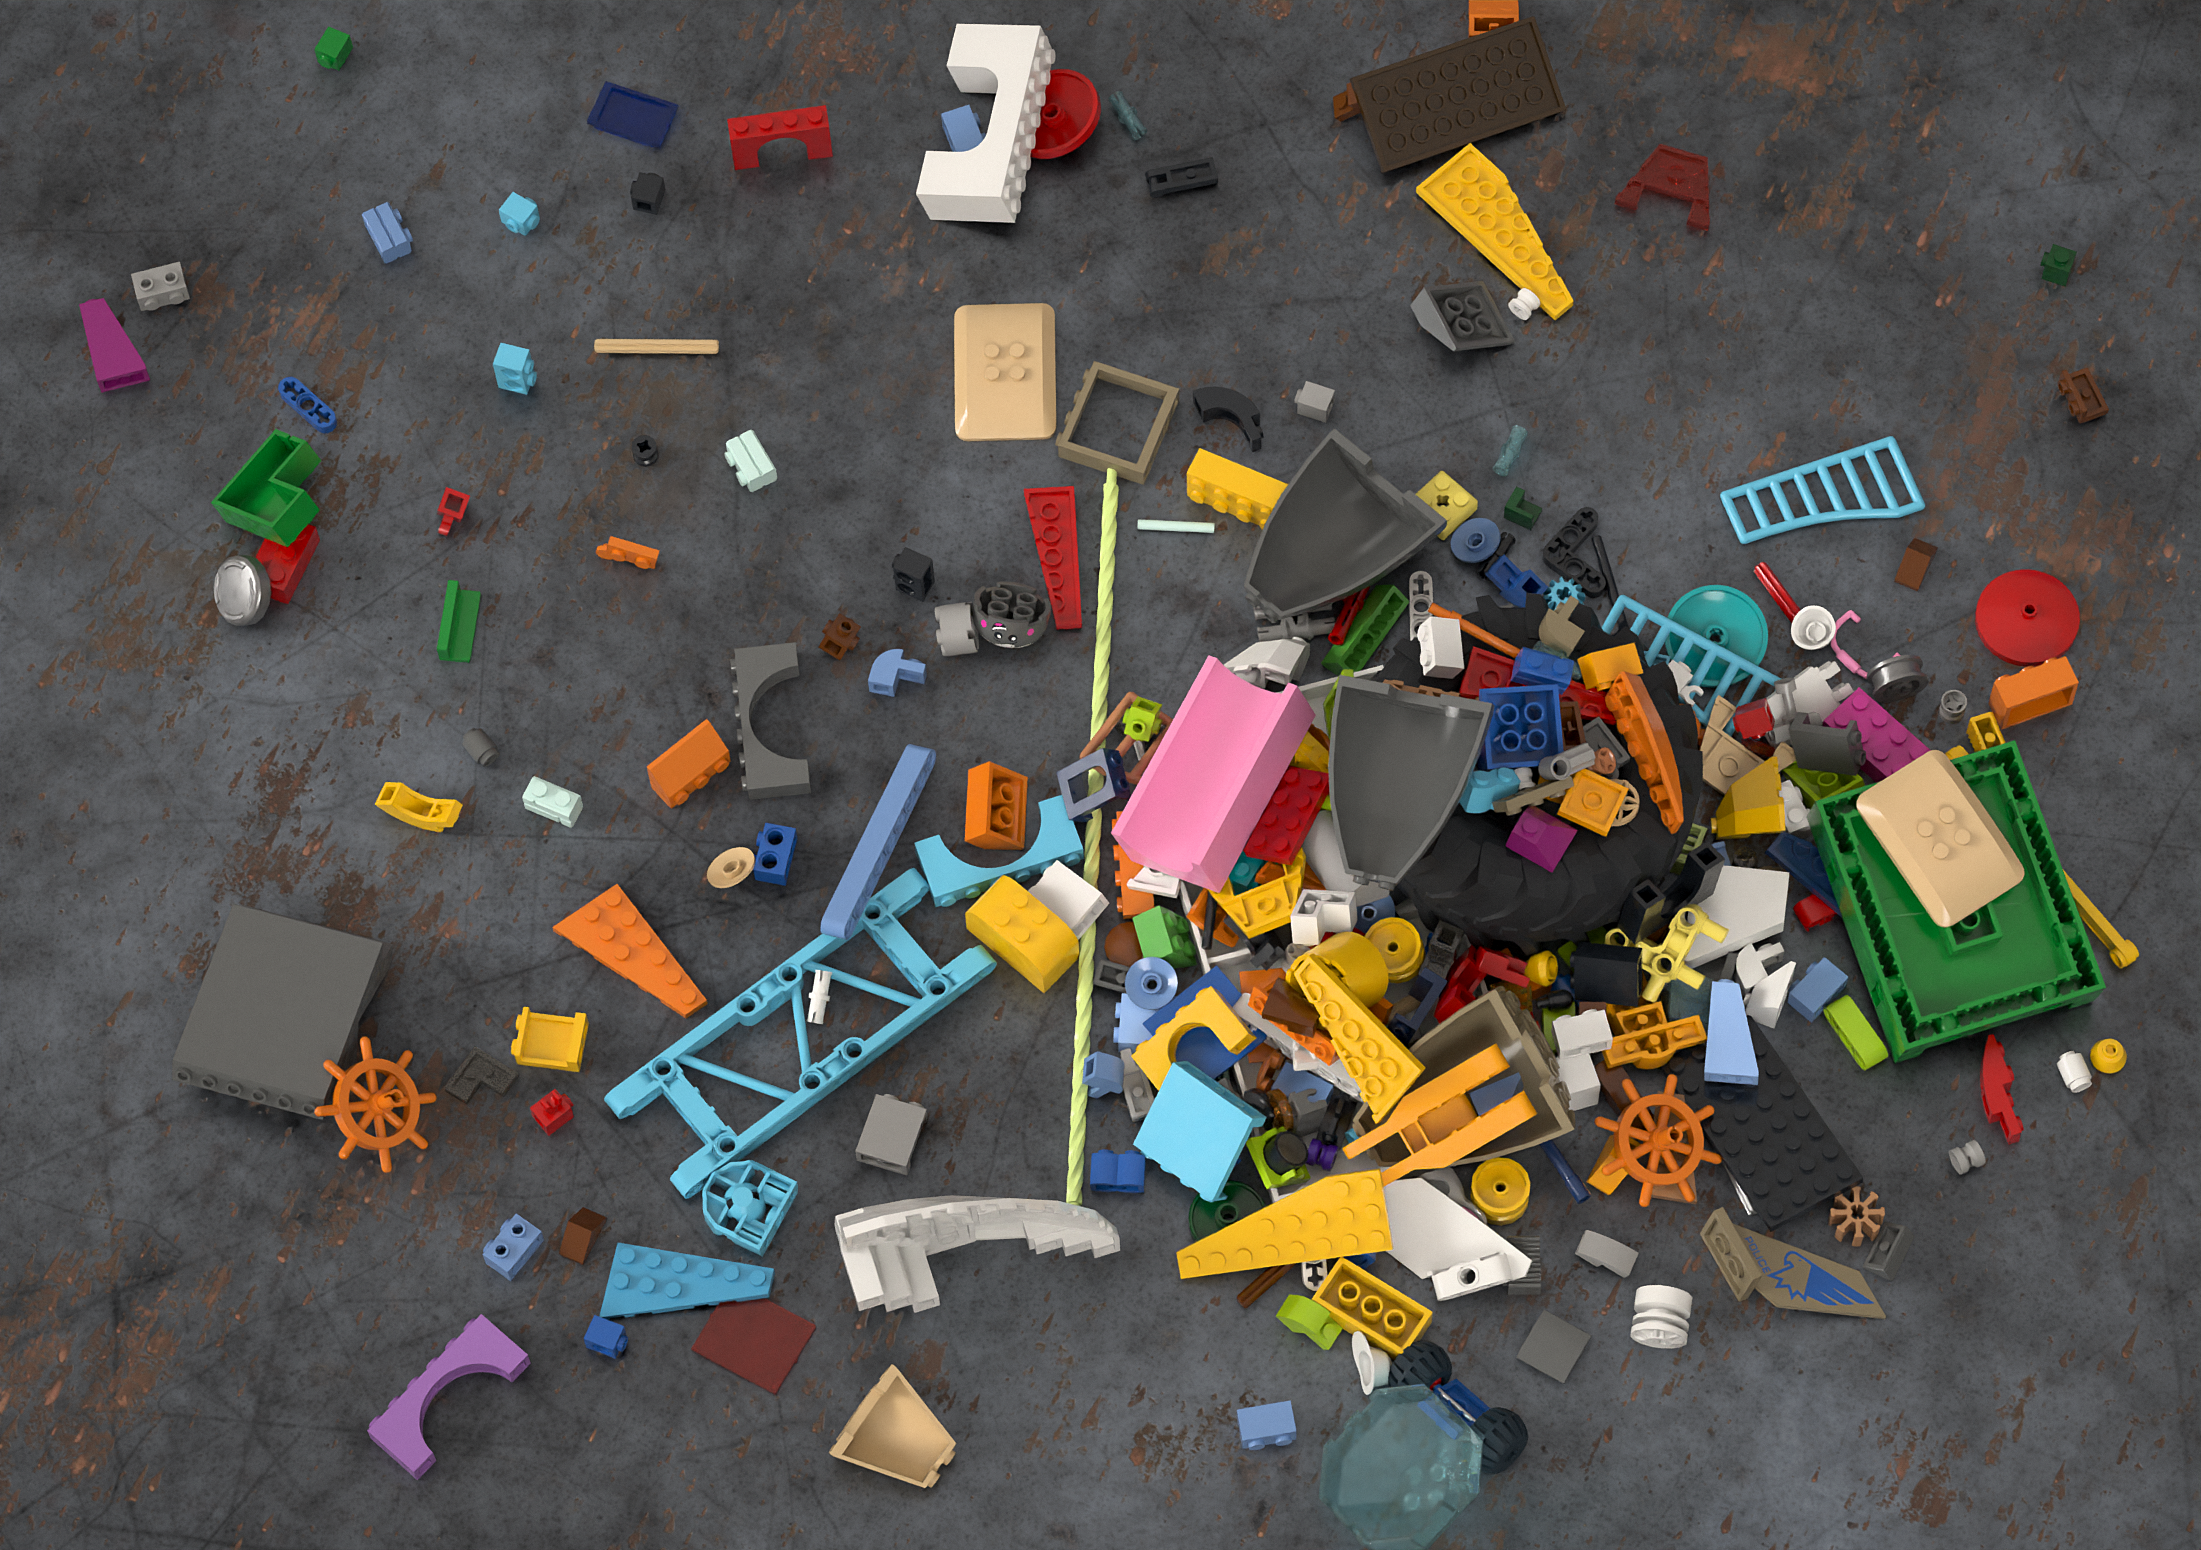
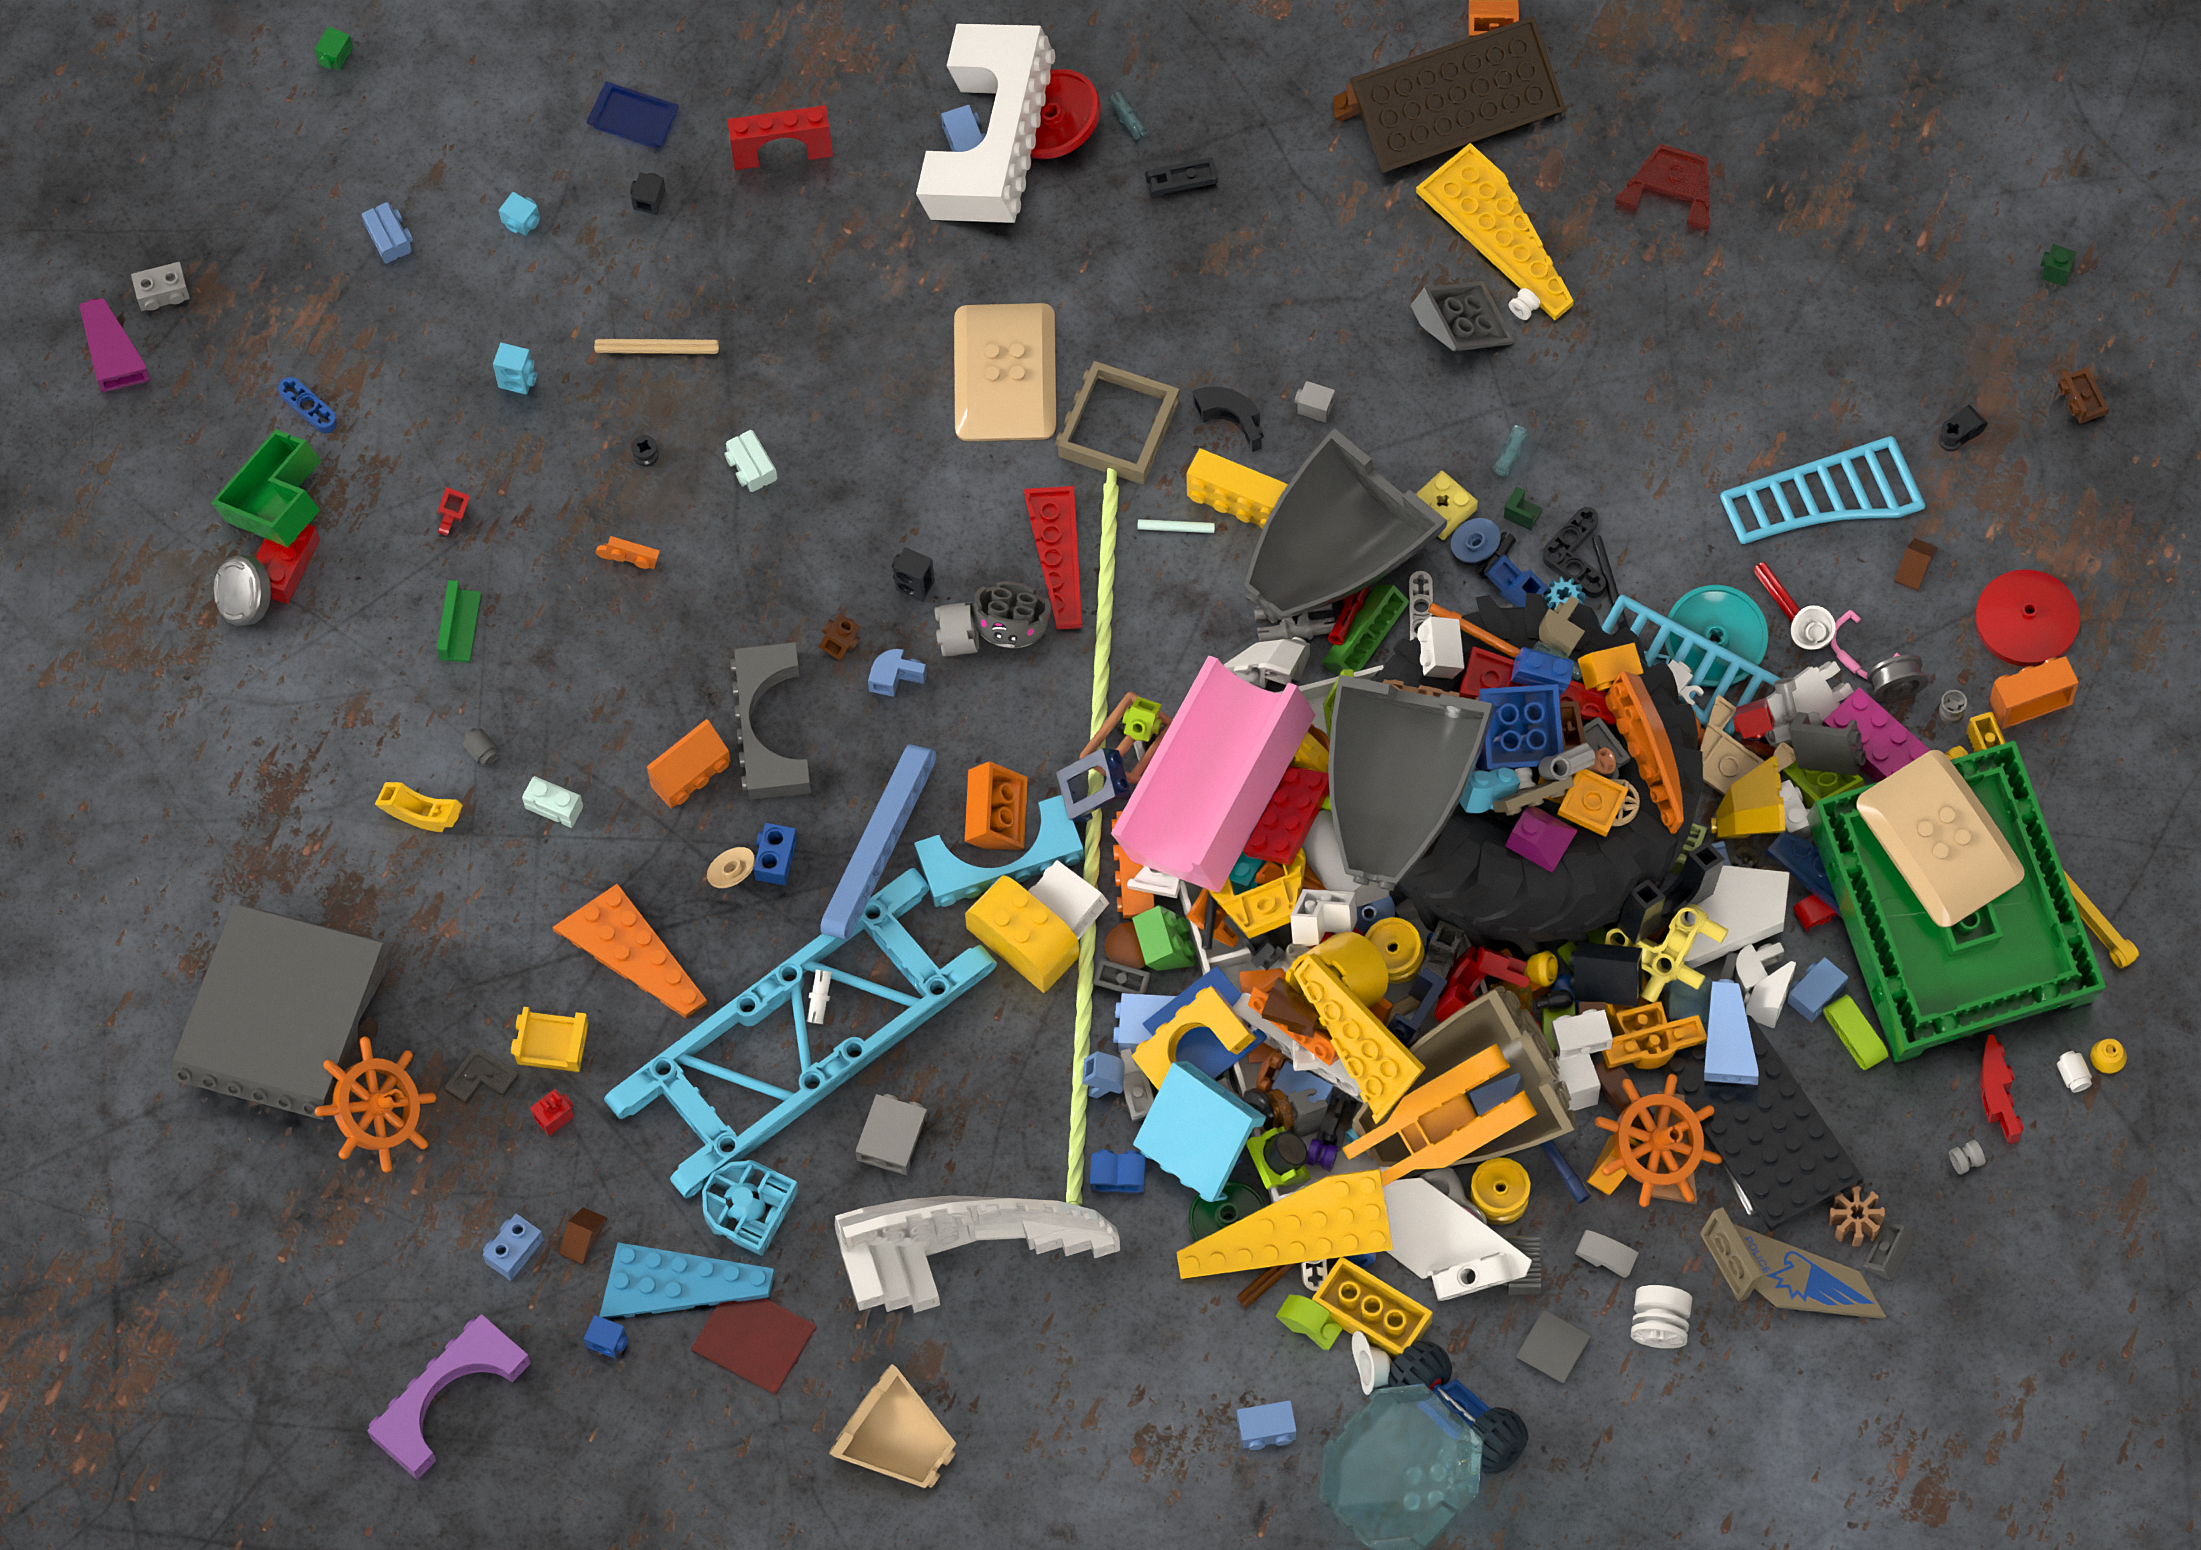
medium blue dish [1125,957,1178,1010] -> none
none -> black piece [1939,405,1988,451]

